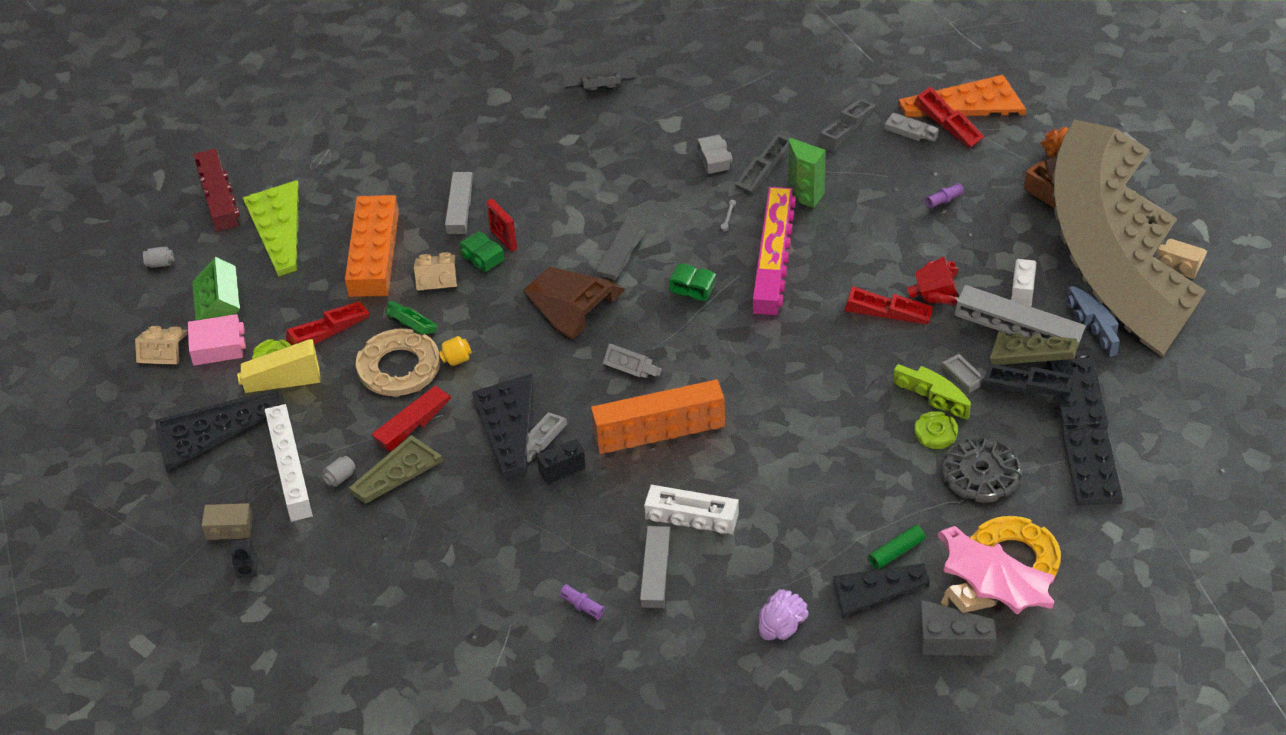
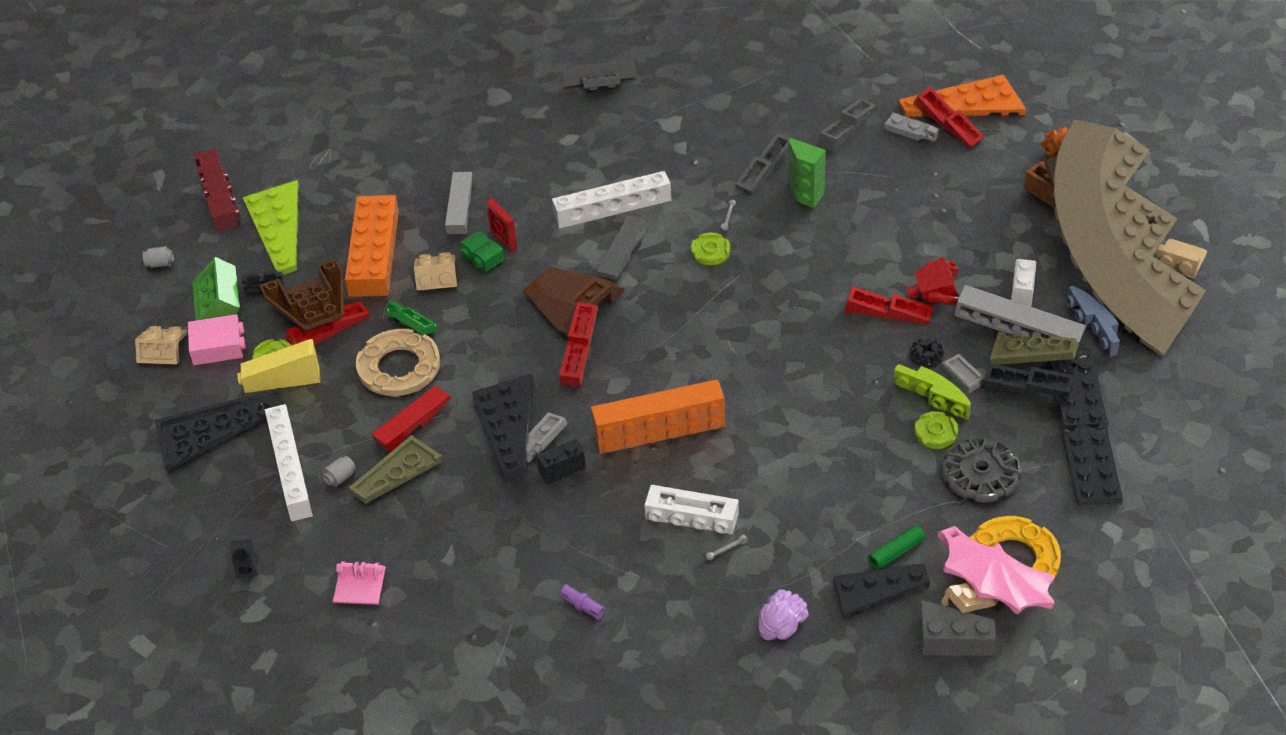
dark tan brick [201,503,253,540] -> none
yellow head [439,336,472,367] -> none
light grey hinge [603,344,662,378] -> none
light grey slope [640,526,670,608] -> none
green brick [669,264,716,301] -> none
light grey brick [697,134,733,174] -> none
brick [753,187,796,315] -> none
medium lavender pin [925,183,964,209] -> none
none -> black hinge [241,270,284,294]
none -> reddish brown wedge [259,259,344,331]
none -> bright pink hinge [333,561,386,604]
none -> white brick [552,171,671,229]
none -> red slope [559,302,598,387]
none -> lime tile [691,232,731,265]
none -> light grey hinge [705,535,748,561]
none -> black gear [910,338,944,366]

